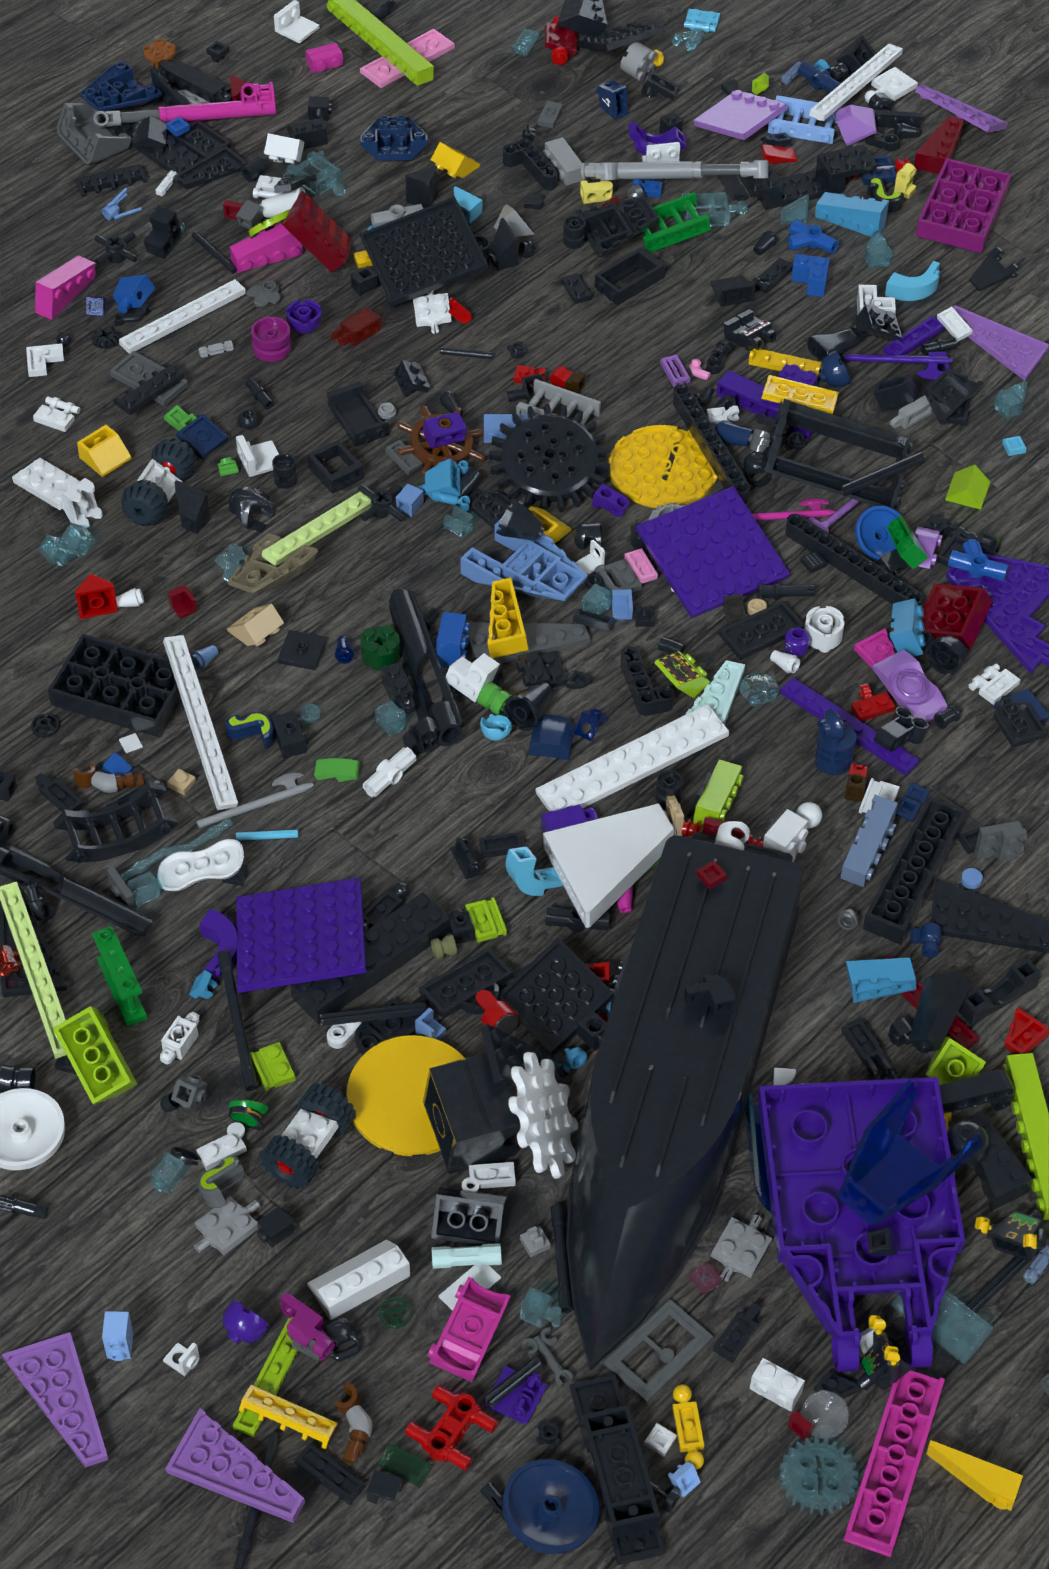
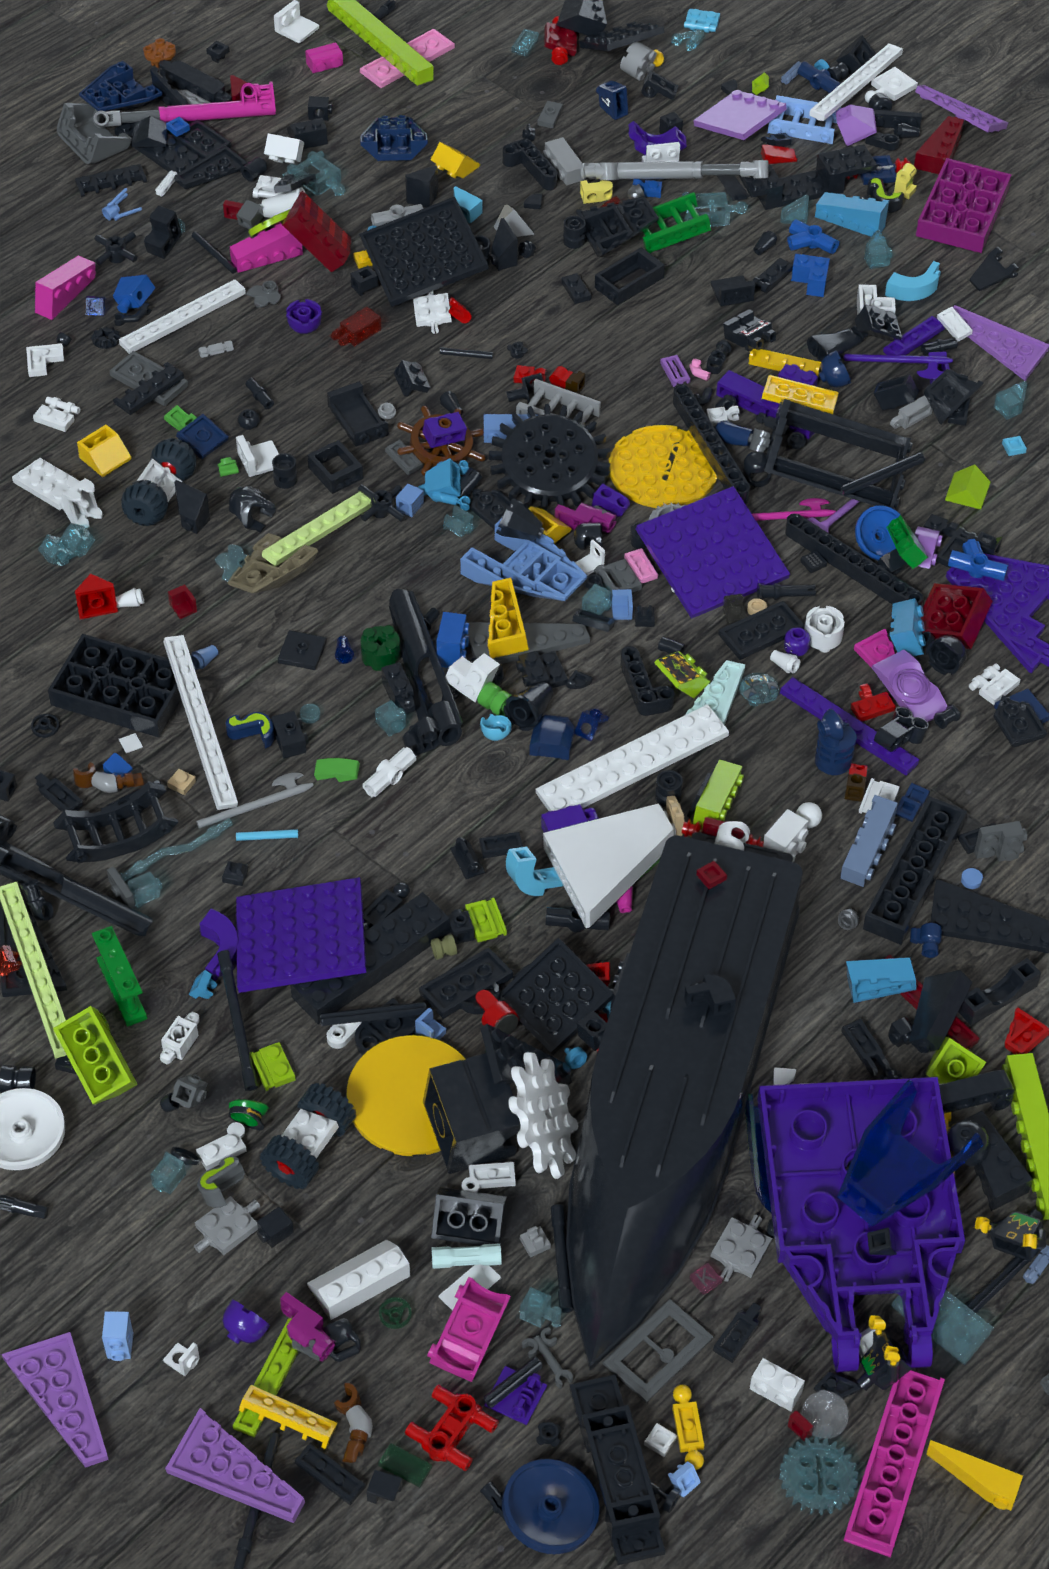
white plate [158,839,244,892] -> none
tan slope [227,604,284,646] -> none
magenta wheel [251,317,291,362] -> none
none -> magenta plate [555,503,617,533]

